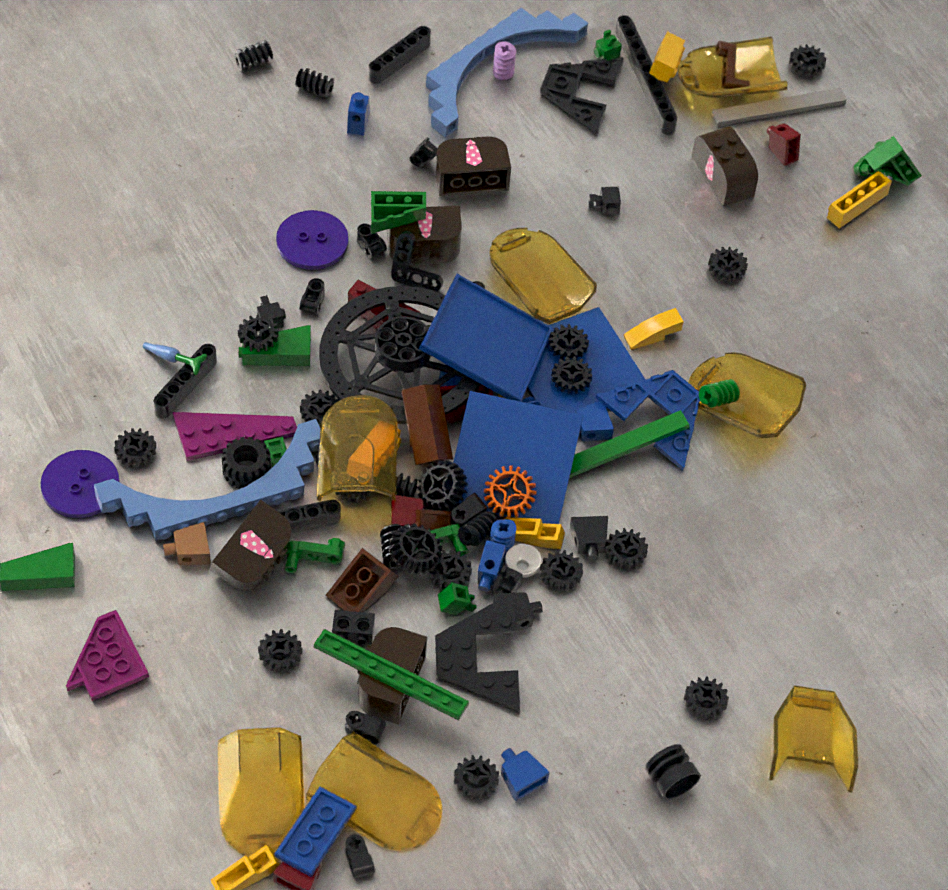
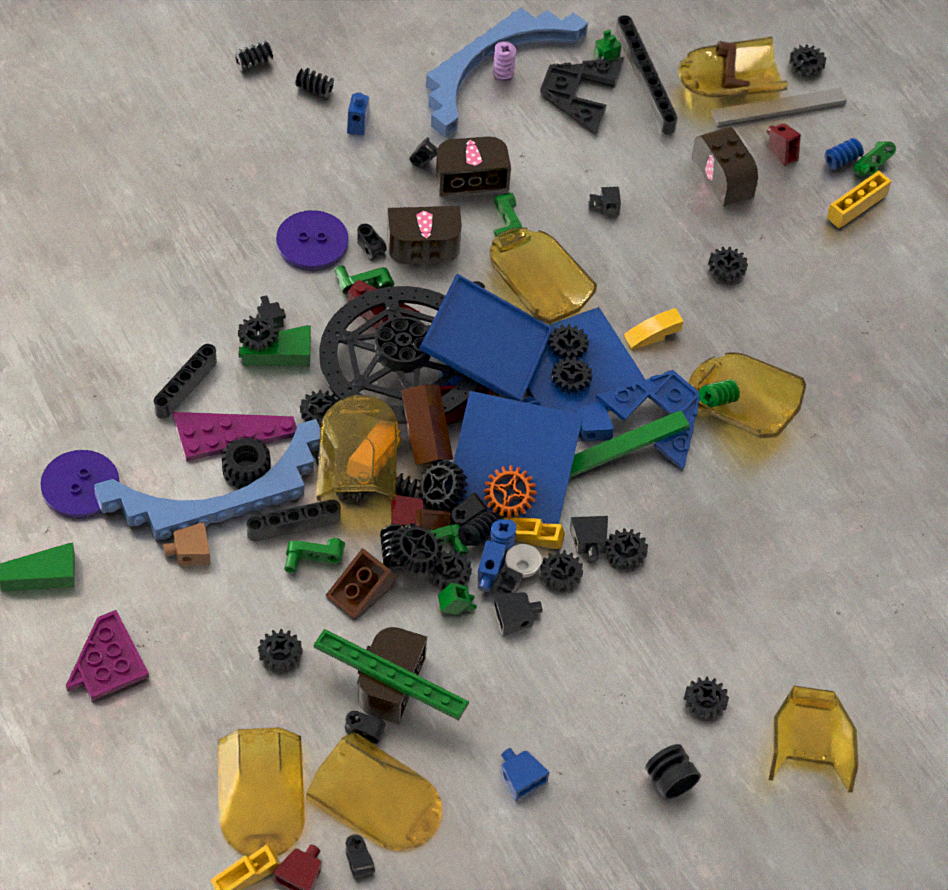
black gear [114,428,157,467] -> none
piece [143,342,207,375] -> none
dark brown brick [210,499,291,591] -> none
green tile [264,437,287,468] -> none
blue tile [274,787,356,877] -> none
black piece [299,278,325,315] -> none
black brick [332,610,375,645] -> none
black beam [368,26,431,84] -> none
green wedge [371,191,426,234] -> none
black beam [391,231,443,292] -> none
black wing [435,592,520,712] -> none
black gear [454,755,499,800] -> none
yellow brick [649,31,685,83] -> none
green wedge [865,136,922,186] -> none
none -> green beam [334,265,395,294]
none -> green beam [493,193,523,241]
none -> blue piece [825,138,864,171]

